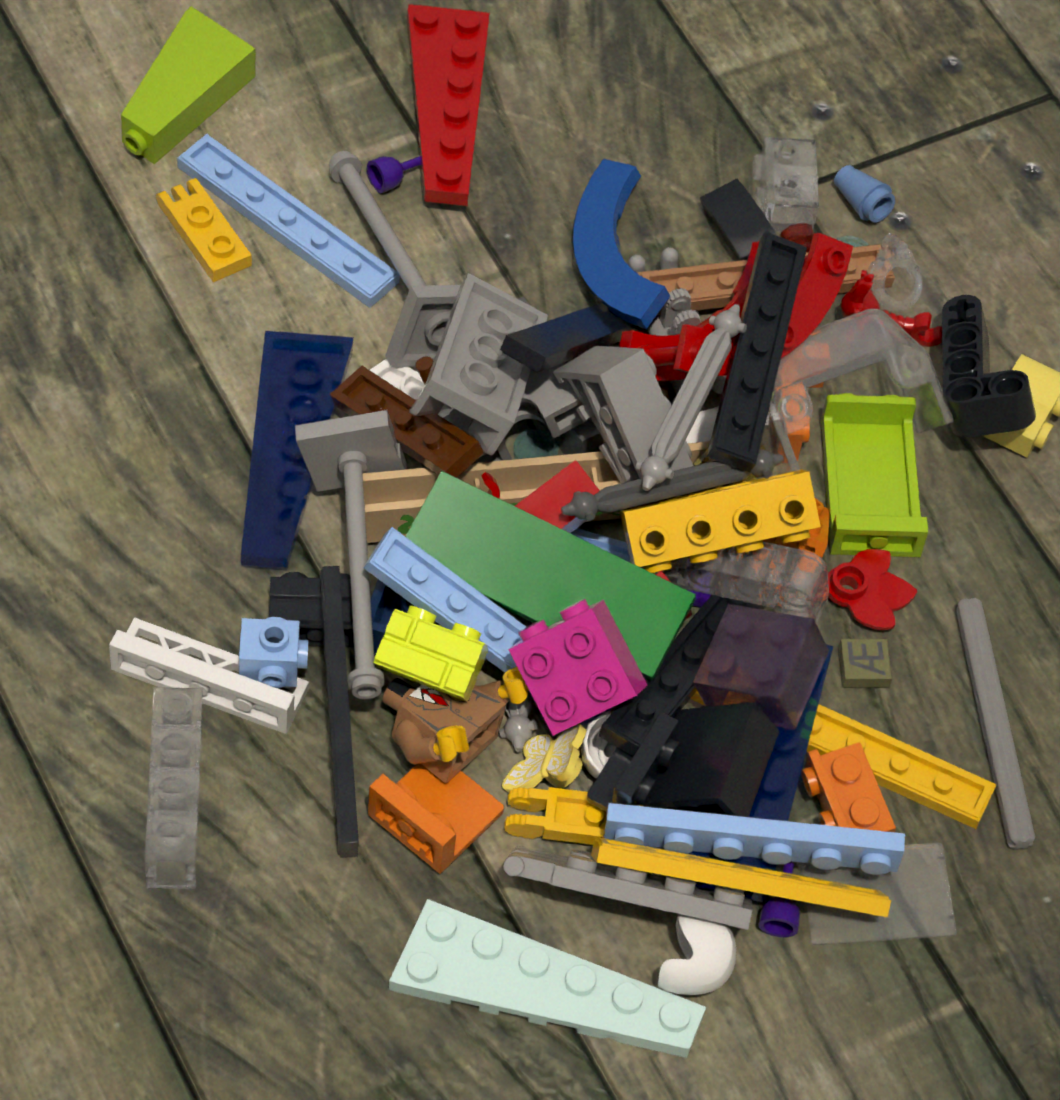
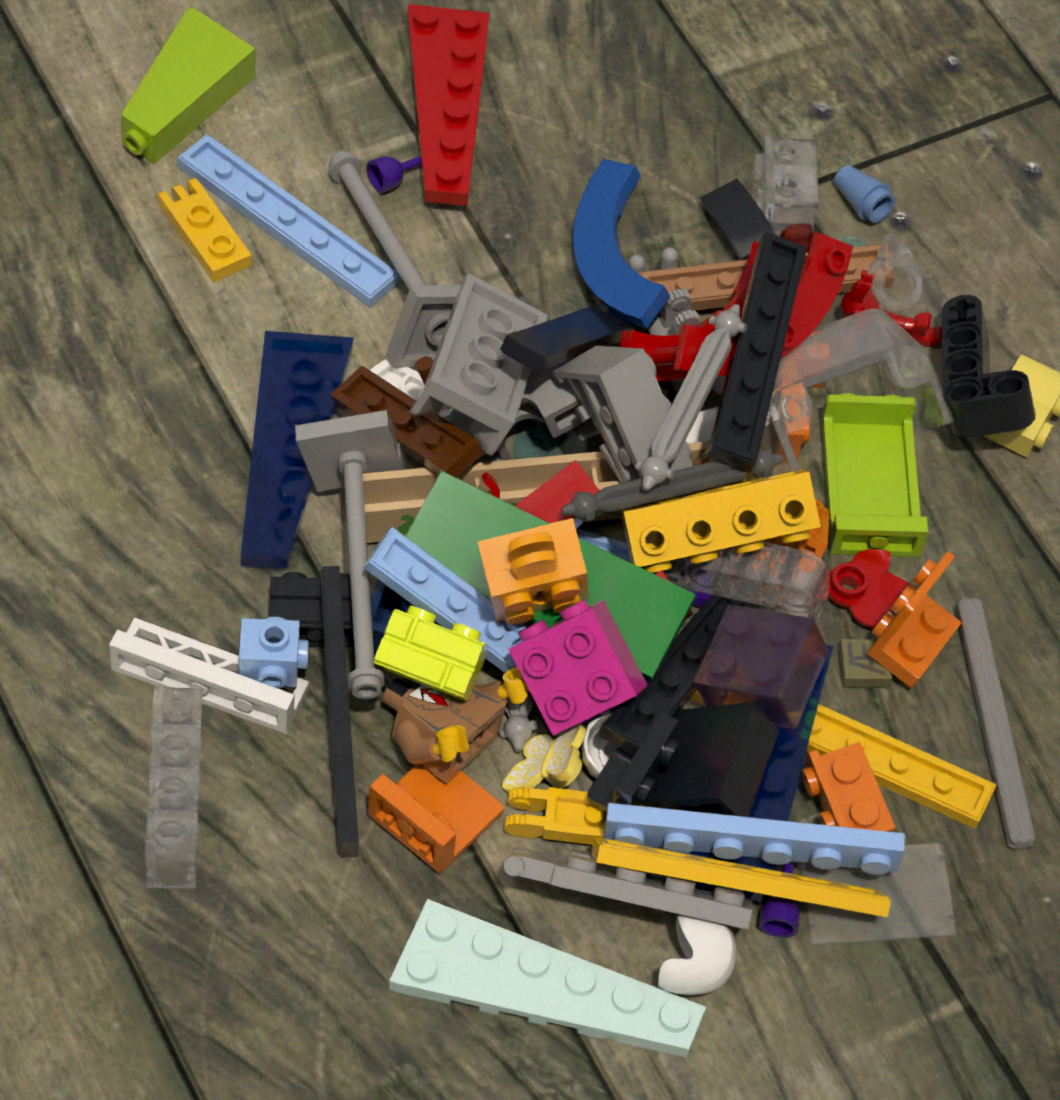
none -> light orange brick [478,518,589,624]
none -> orange bracket [867,551,962,688]

